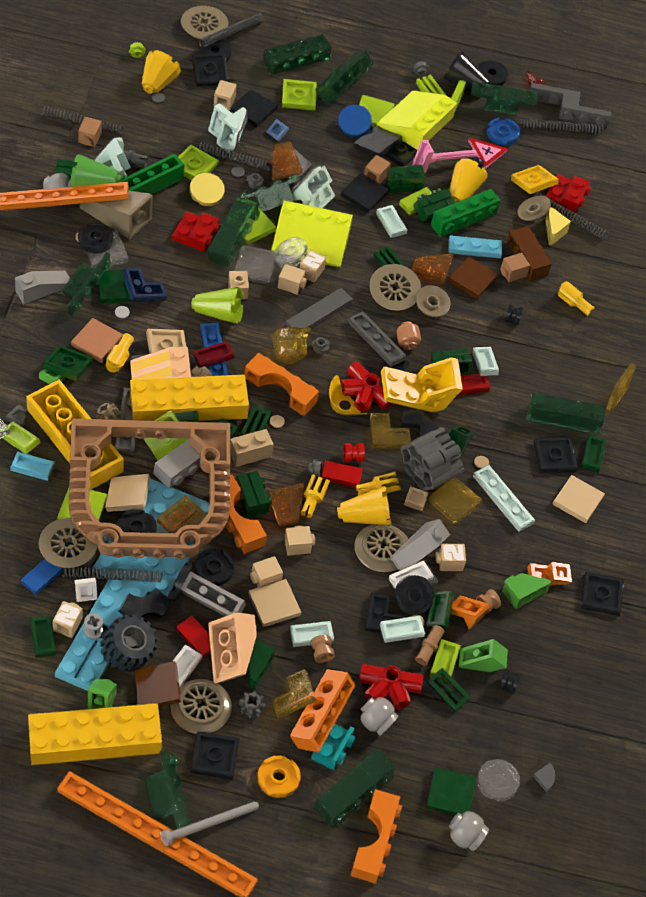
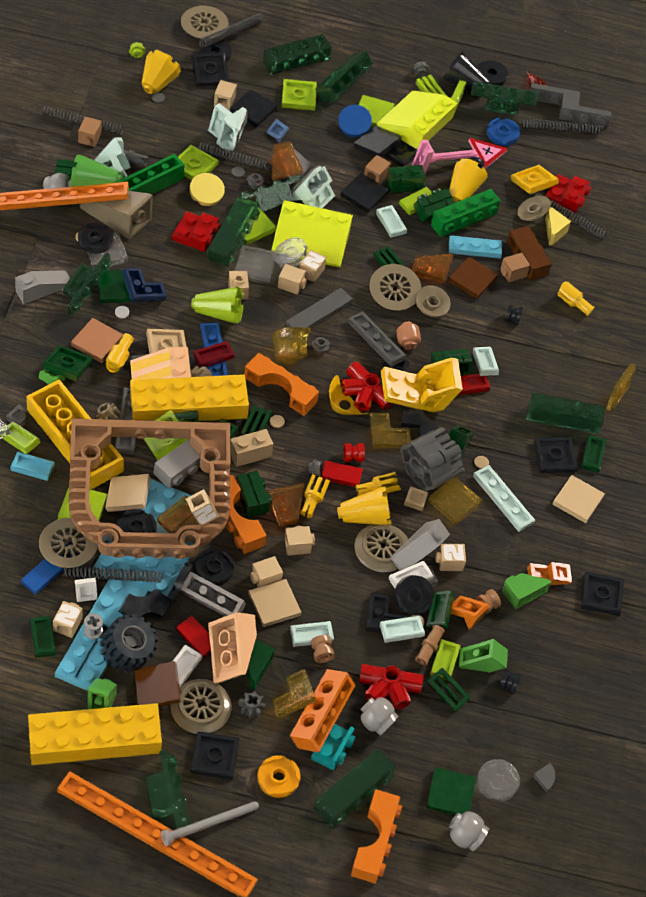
none -> tan brick [186,489,219,526]

